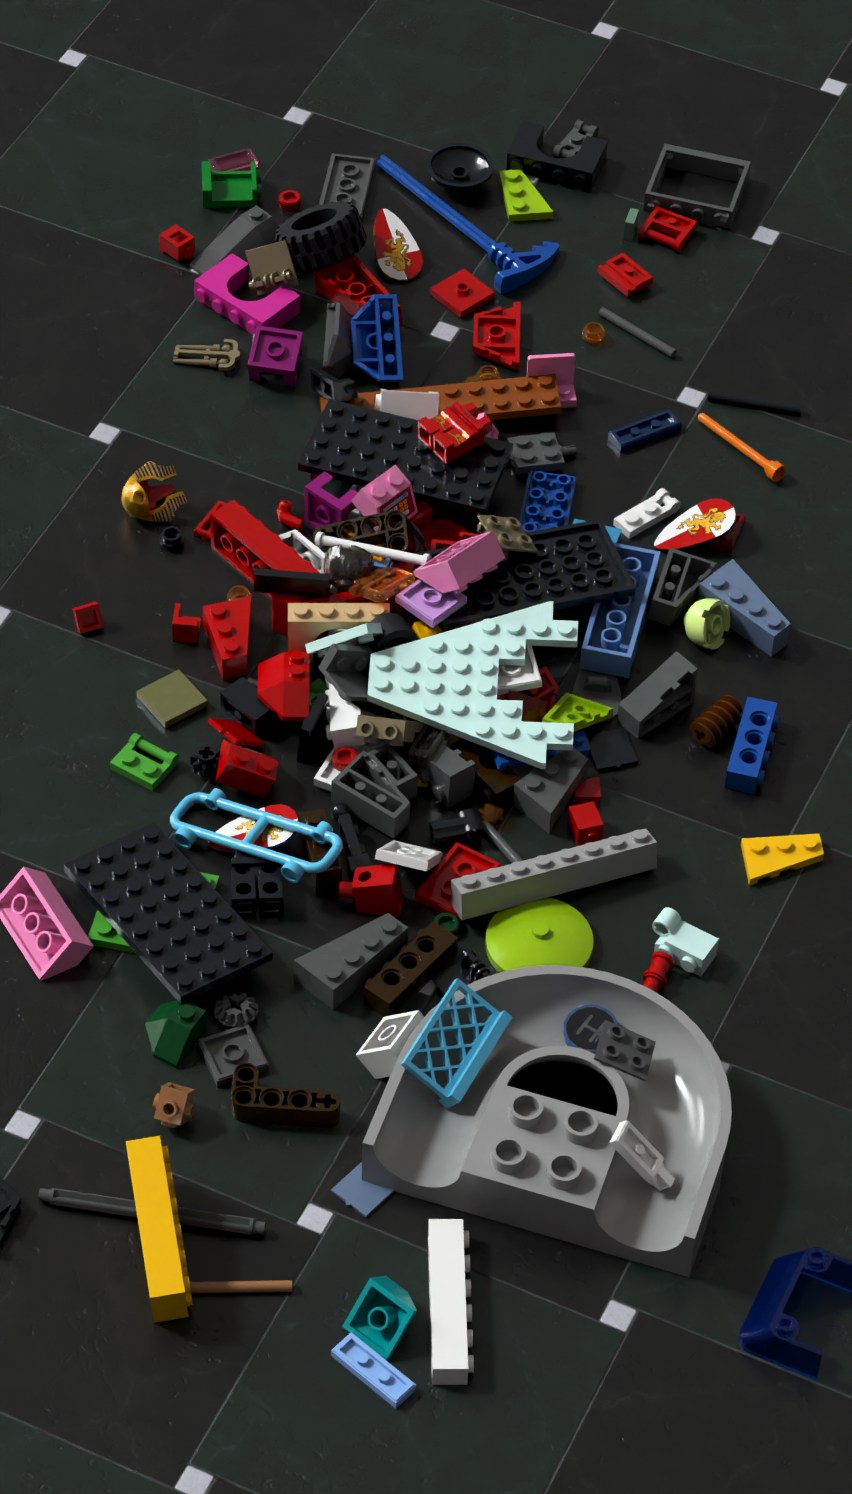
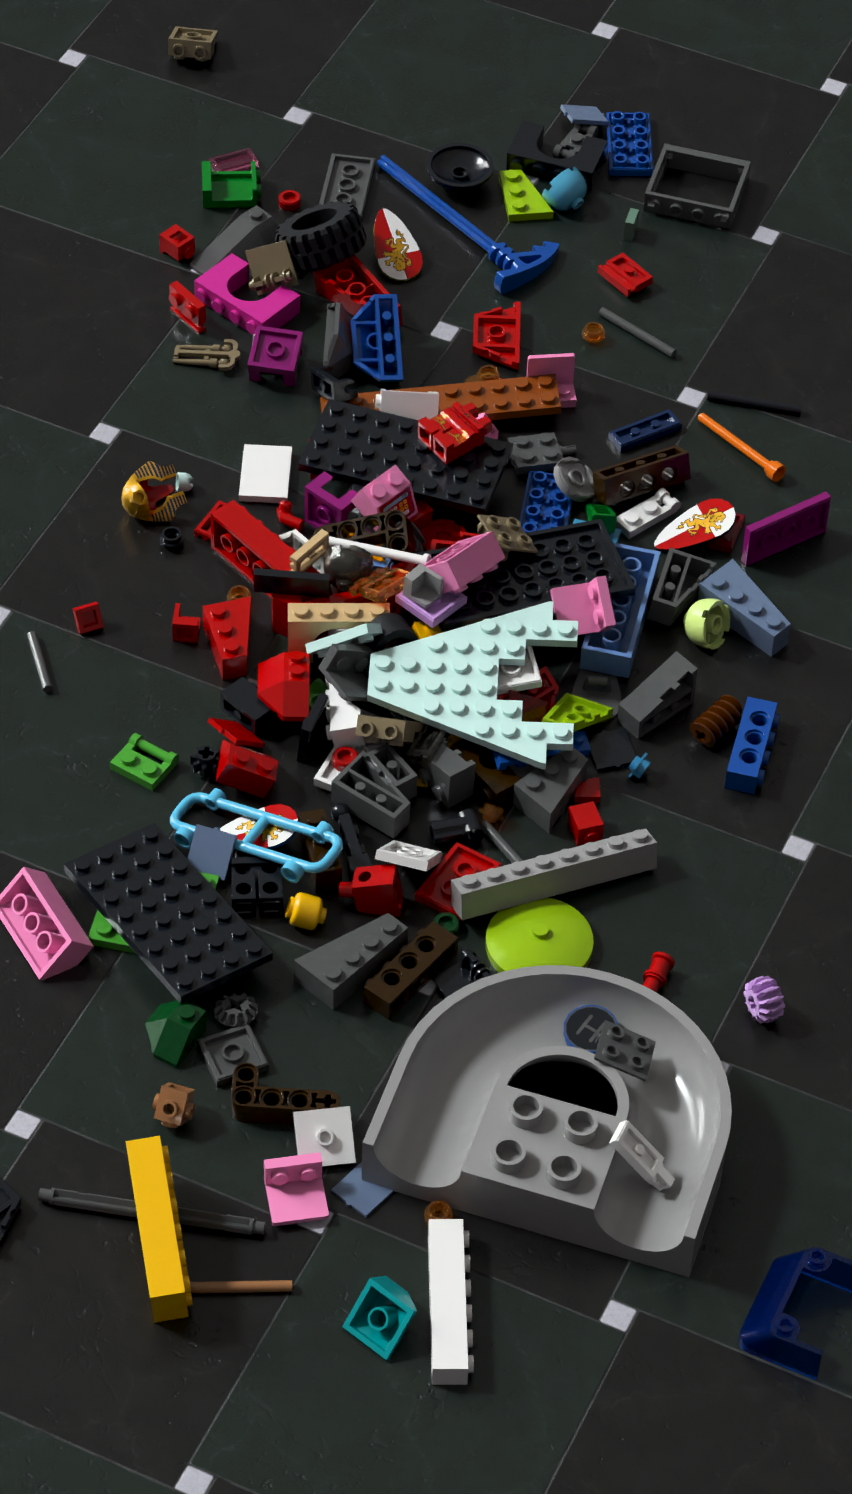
olive tile [136,669,208,728] -> none
light blue tile [331,1332,416,1409] -> none
white brick [356,1010,424,1079] -> none
medium azure fence [400,978,513,1108] -> none
red plate [430,269,495,318] -> none
red plate [638,206,697,252] -> none
light aqua hinge [652,907,719,977] -> none
yellow wing [741,834,824,886] -> none
none -> dark grey bar [27,631,53,692]
none -> dark tan plate [168,26,218,62]
none -> red plate [169,281,206,334]
none -> light aqua hinge [176,472,194,492]
none -> sand blue piece [188,824,238,881]
none -> white tile [239,444,292,503]
none -> bright pink bracket [264,1152,329,1226]
none -> yellow head [285,892,327,930]
none -> tan tile [290,529,329,572]
none -> white plate [293,1106,356,1167]
none -> light grey panel [403,563,444,609]
none -> clear orange plate [424,1200,453,1224]
none -> medium azure cylinder [542,167,587,211]
none -> bright pink bracket [550,575,616,636]
none -> light grey tile [553,457,594,503]
none -> sand blue piece [560,104,608,126]
none -> green slope [585,504,617,533]
none -> dark brown brick [592,445,691,506]
none -> blue tile [606,111,654,176]
none -> dark azure plate [628,752,651,779]
none -> magenta tile [741,492,831,566]
none -> lavender gear [744,976,785,1024]

